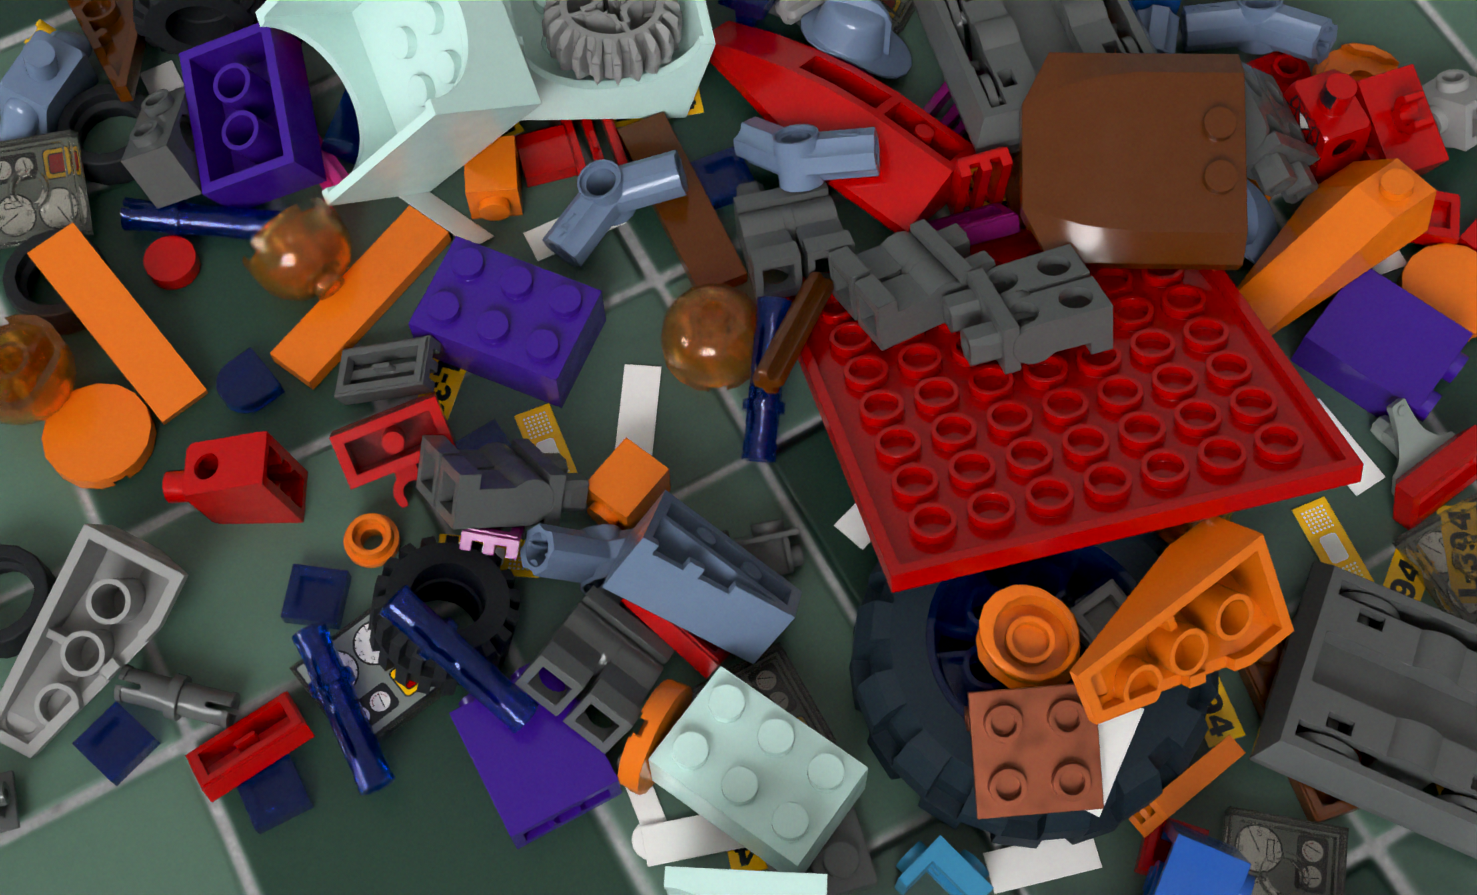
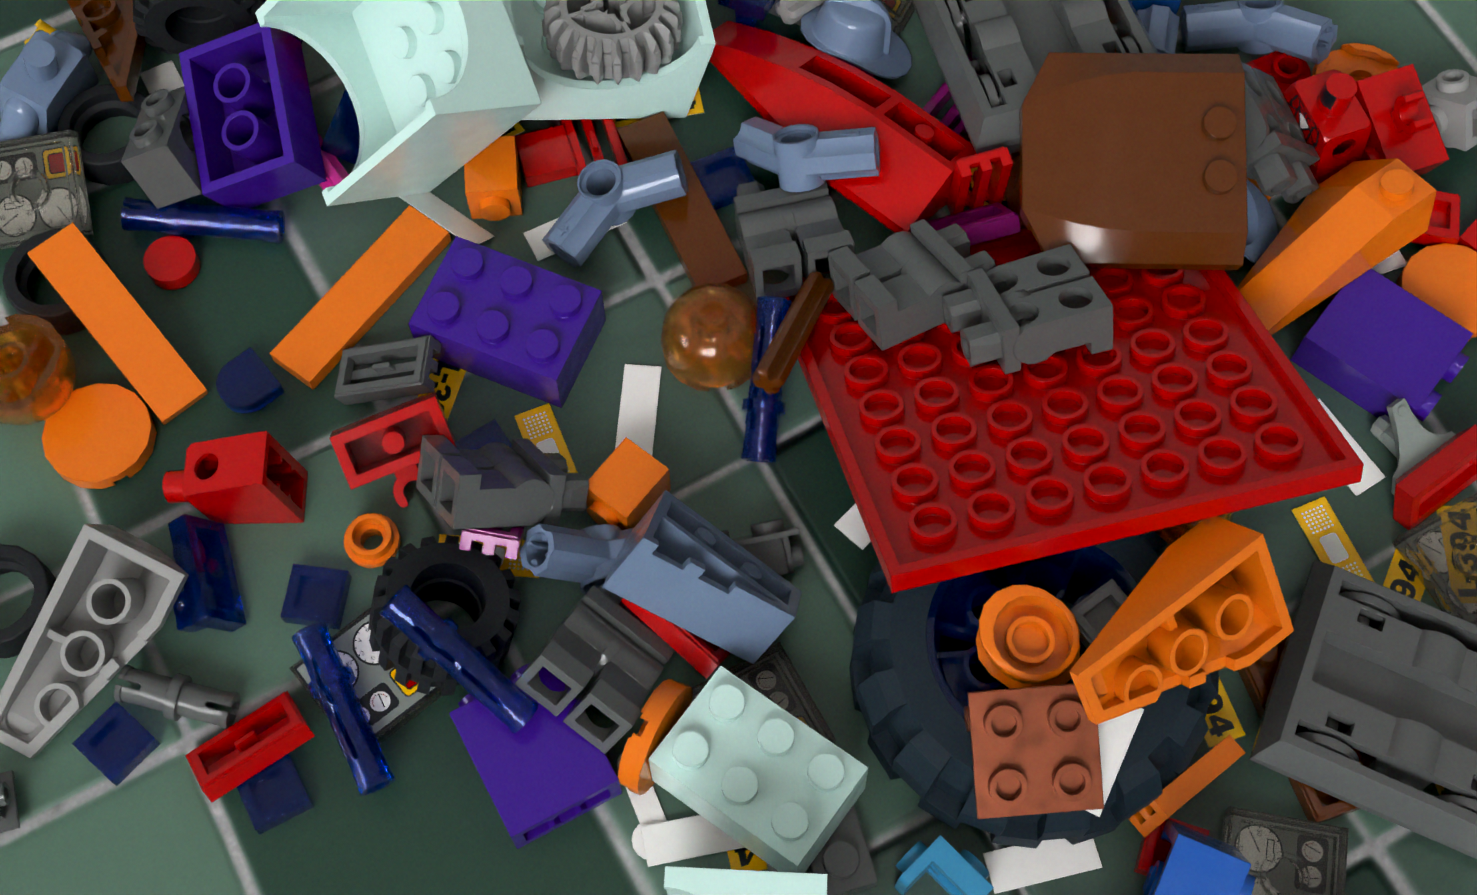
clear orange cylinder [242,197,353,302] -> none
none -> clear blue hinge [168,514,247,633]

